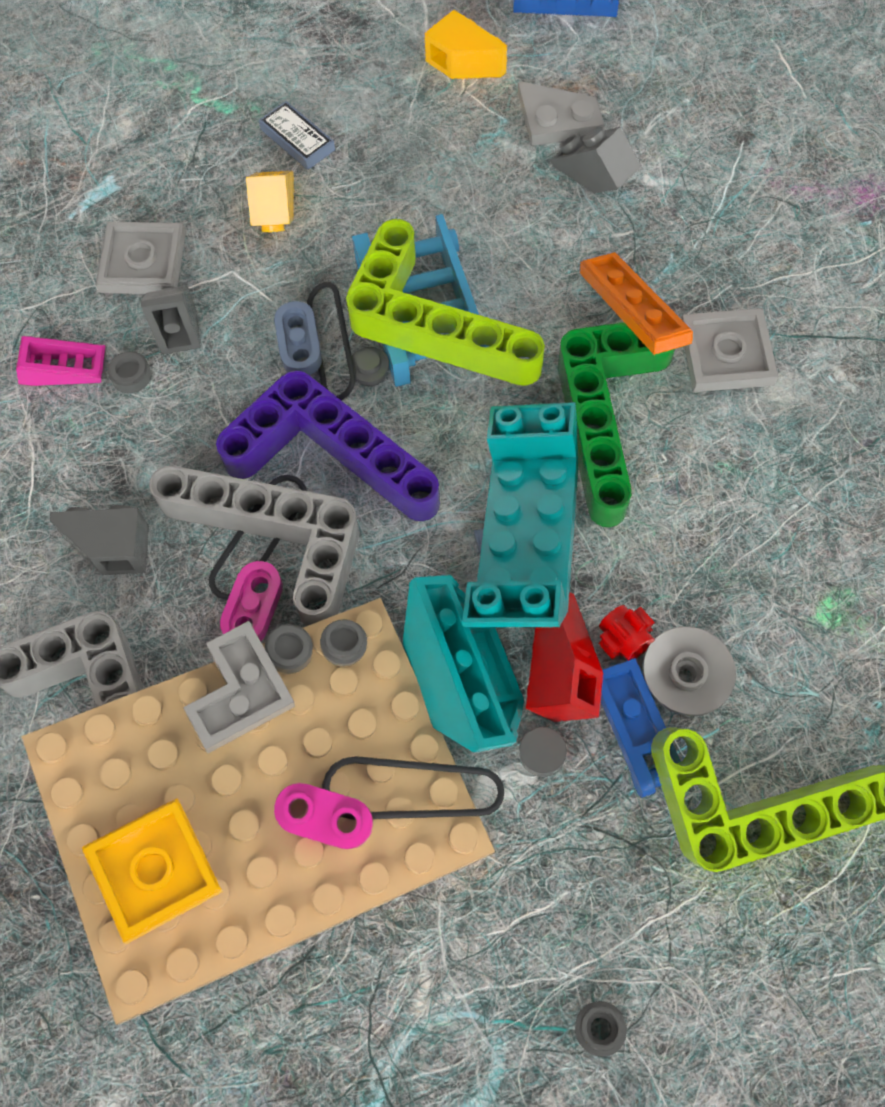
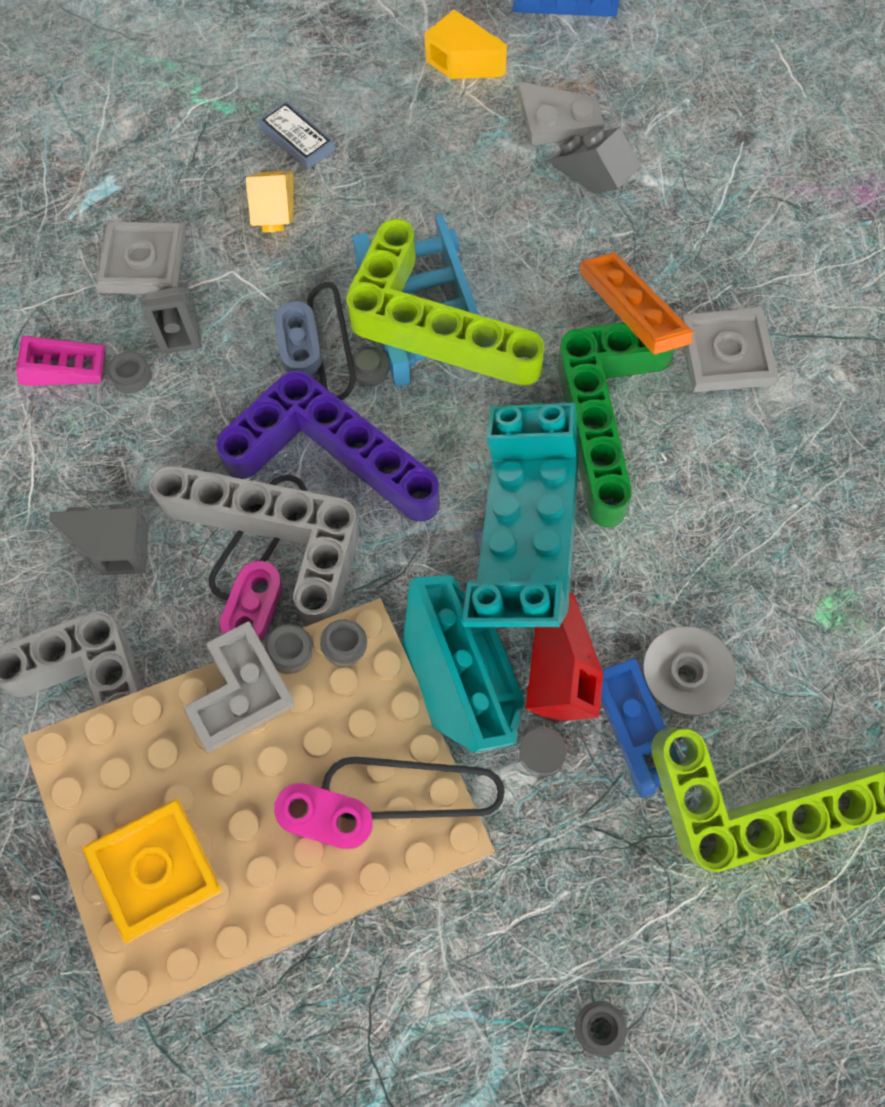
red gear [598,605,655,661] -> none

